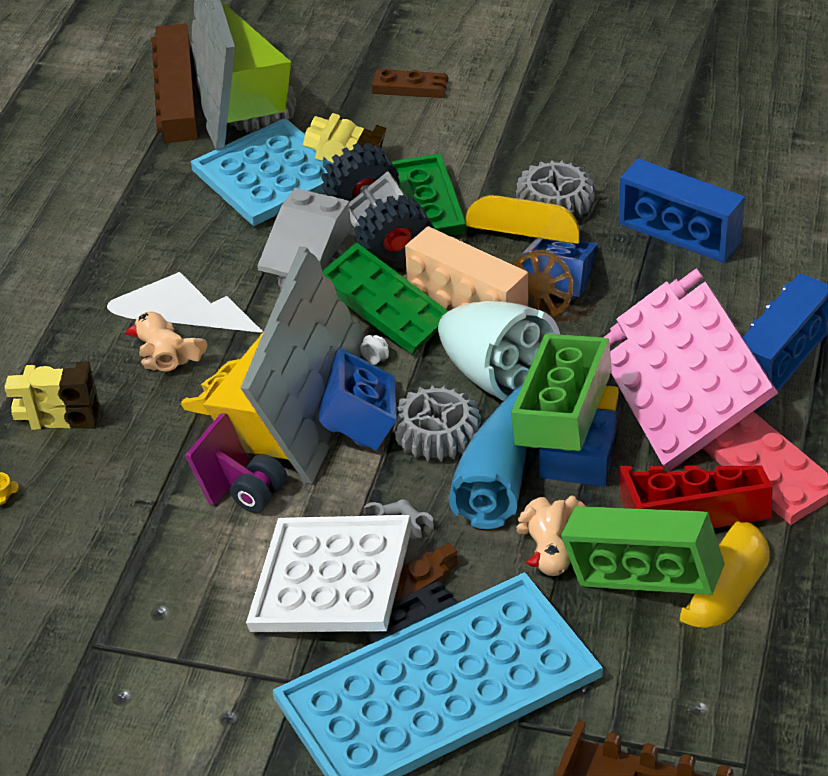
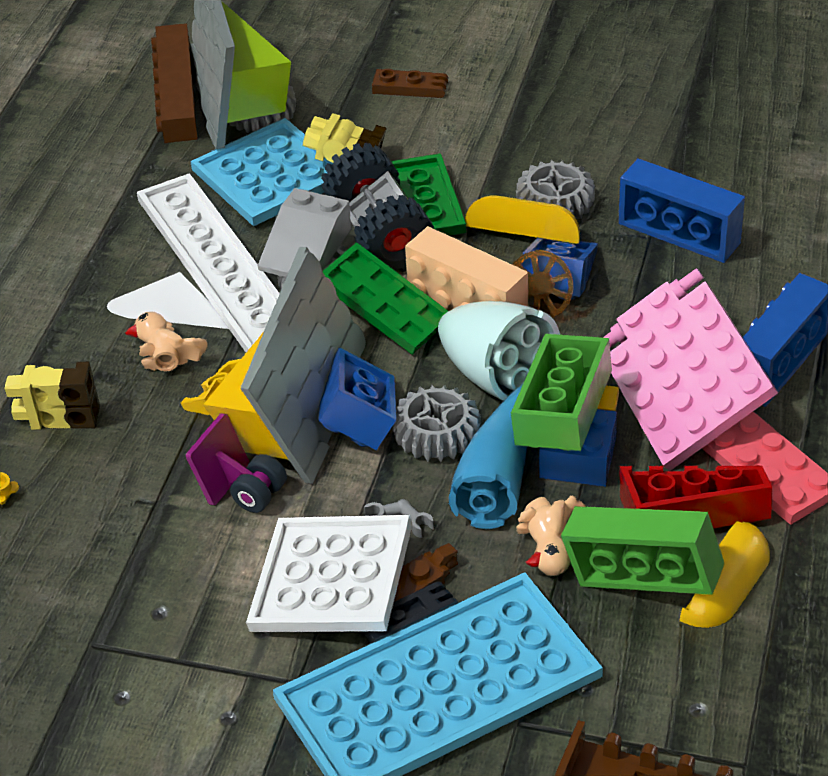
white plate [360,335,389,365] -> none
none -> white plate [137,173,280,352]

